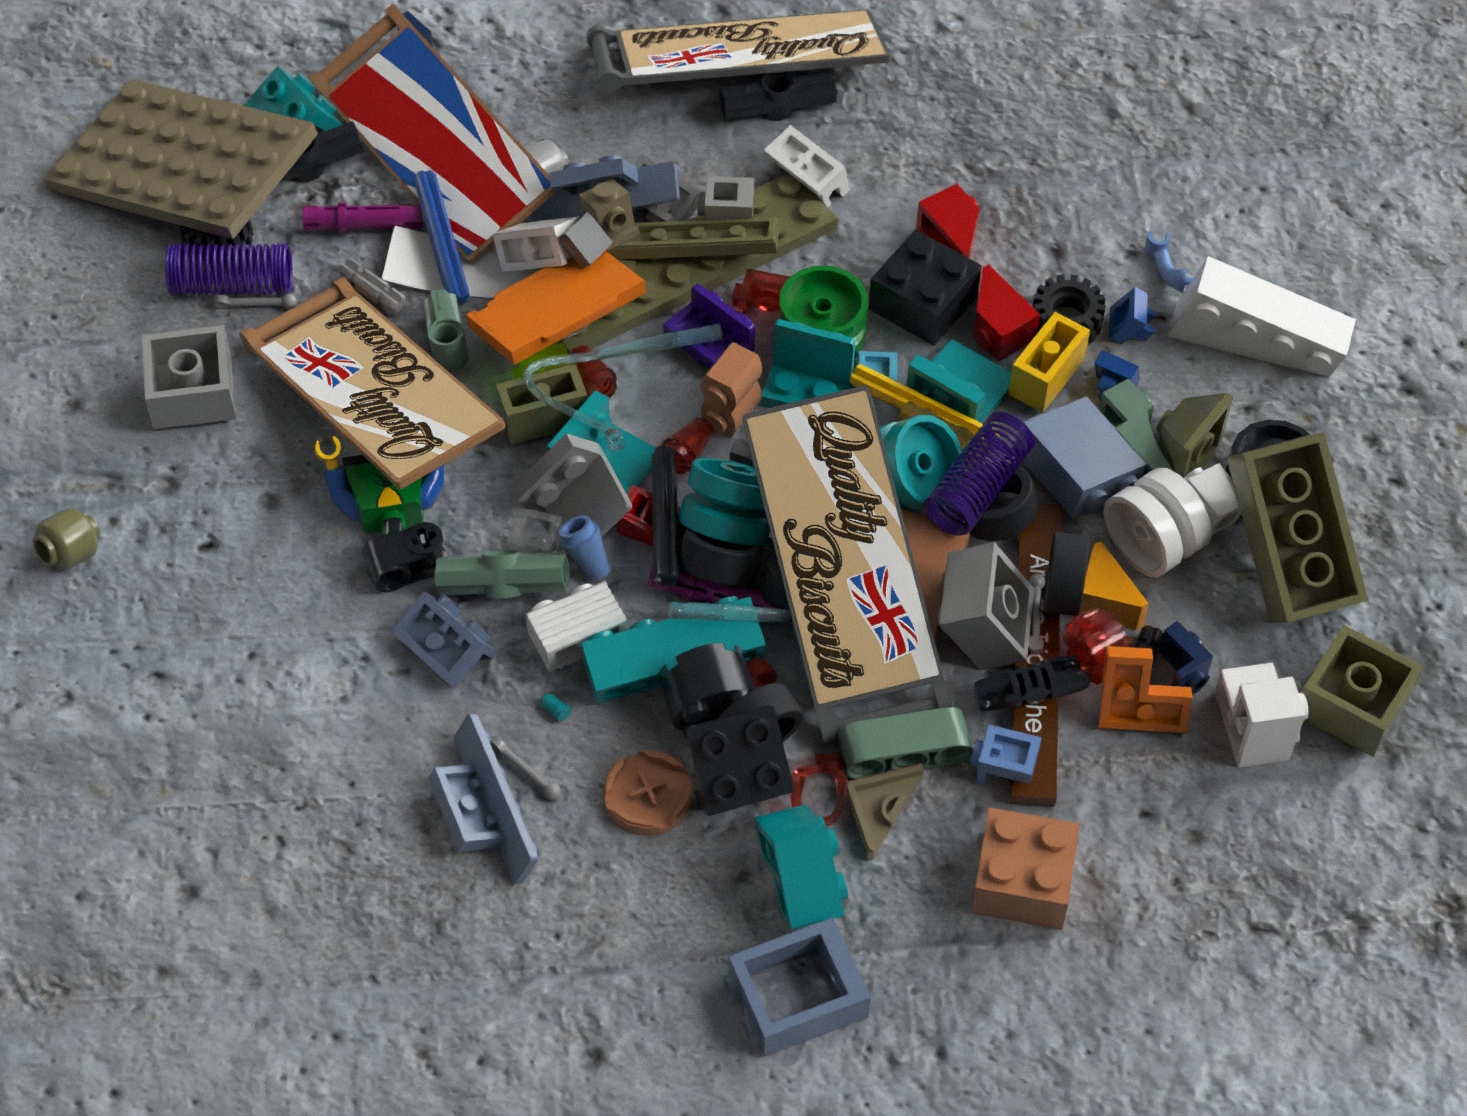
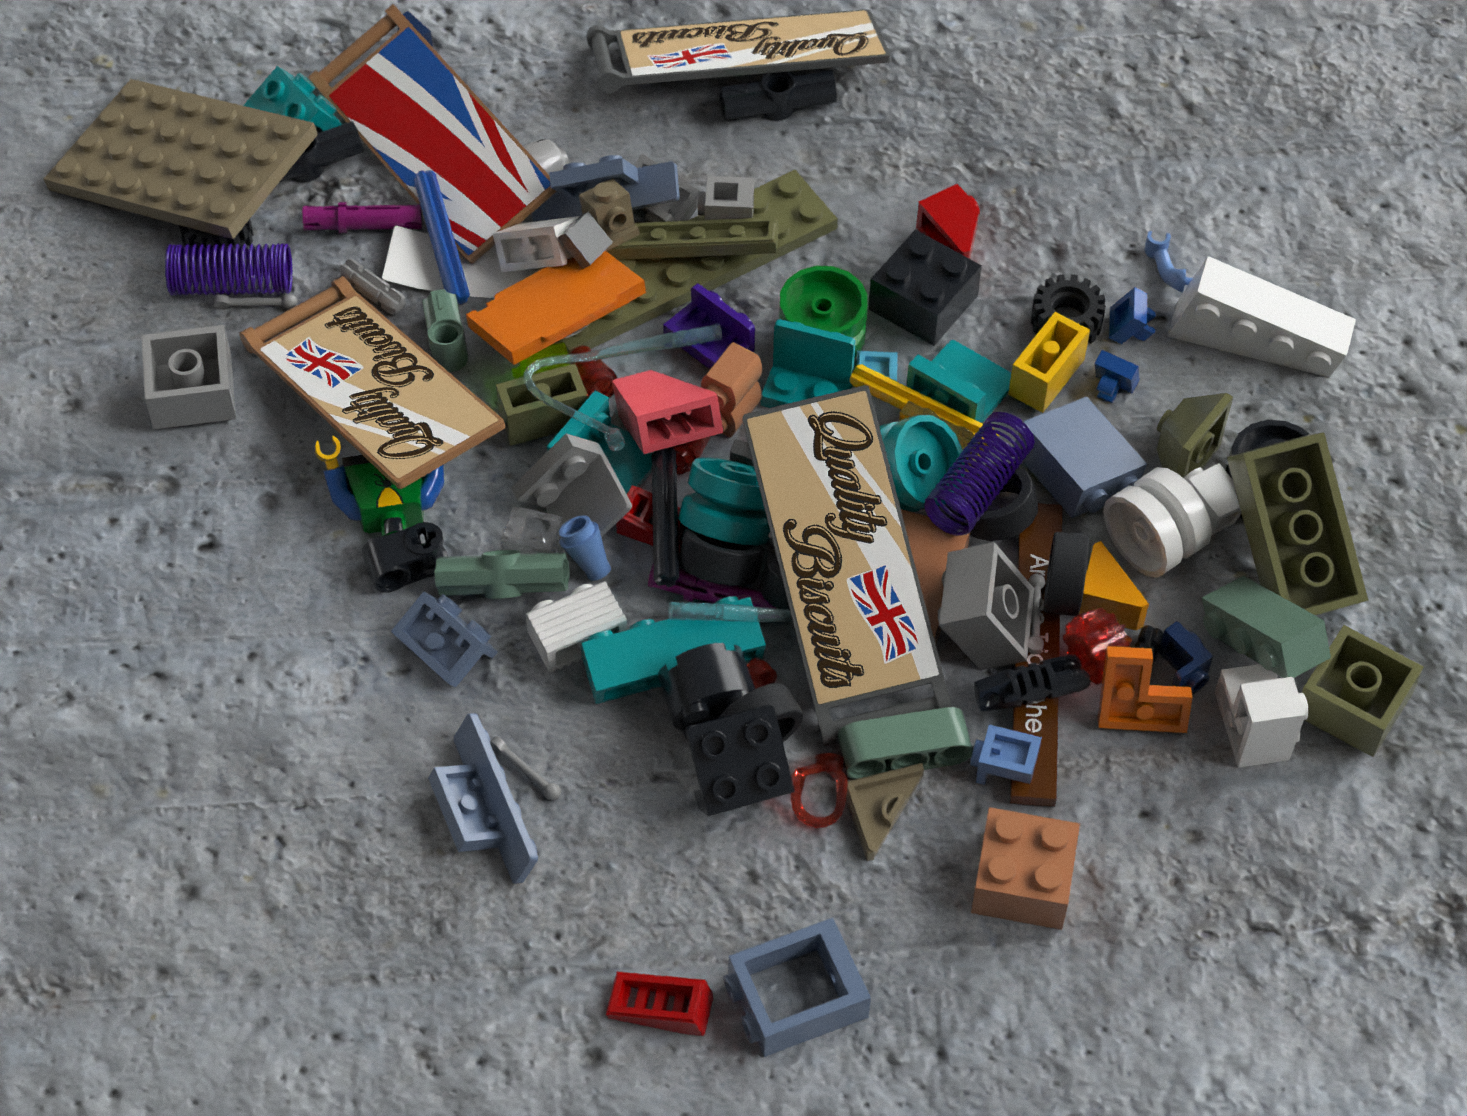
olive head [32,508,100,571] -> none
teal piece [540,693,571,722] -> none
nougat tile [603,750,693,836] -> none
clear red bracket [732,268,790,316] -> none
teal brick [754,804,848,930] -> none
white hinge [764,125,850,207] -> none
red slope [974,264,1040,362] -> none
sand green slope [1099,378,1176,477] -> none
none -> red slope [606,971,713,1036]
none -> coral slope [612,370,724,454]
none -> sand green brick [1202,576,1331,678]

